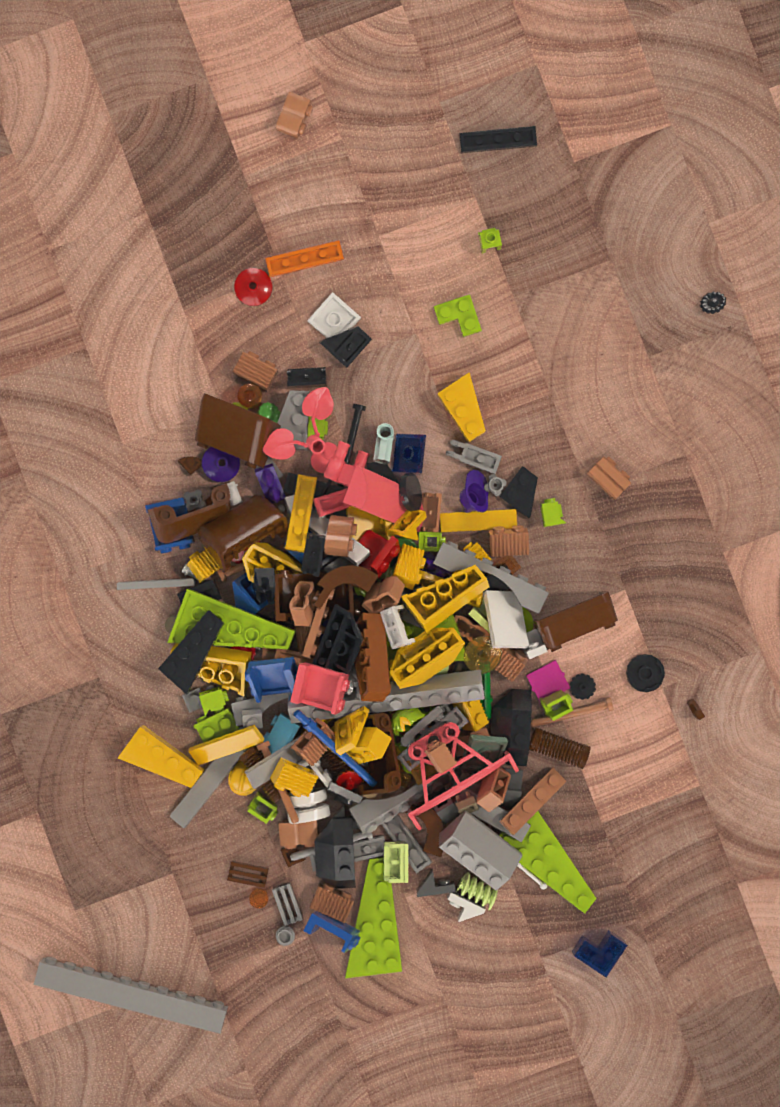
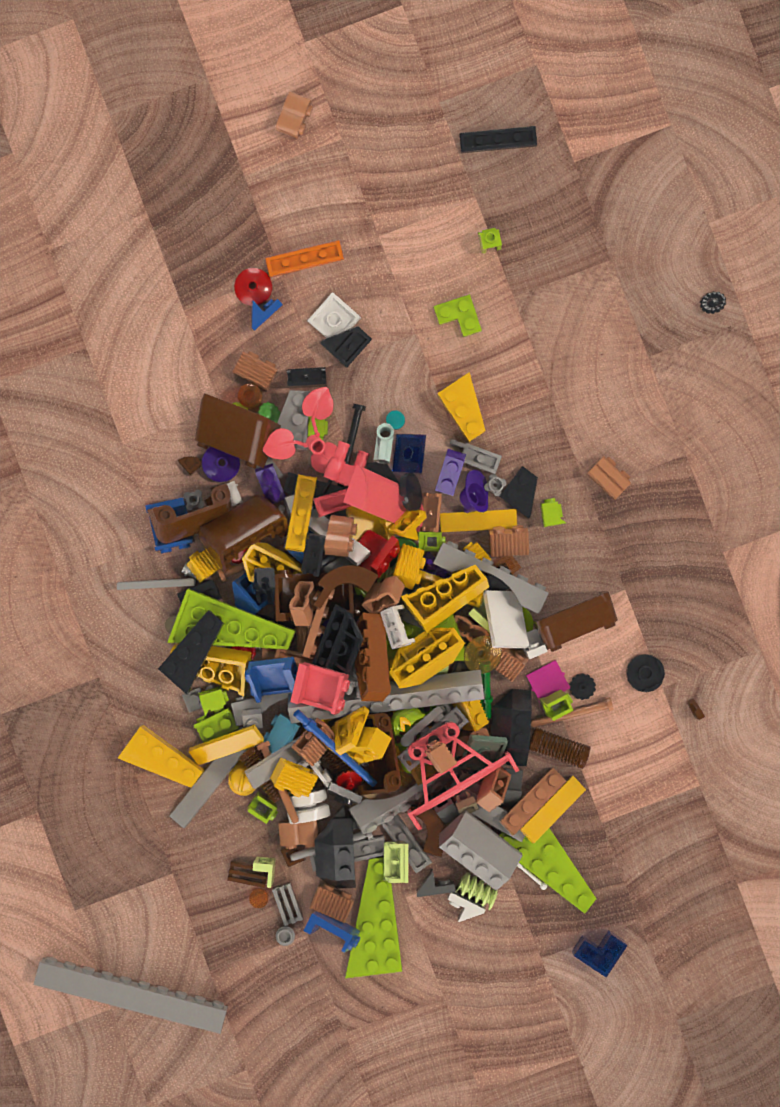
none -> blue slope [251,299,283,331]
none -> yellowish green panel [253,857,276,888]
none -> teal tile [386,410,405,430]
none -> brick [435,449,466,496]
none -> yellow tile [520,776,586,844]

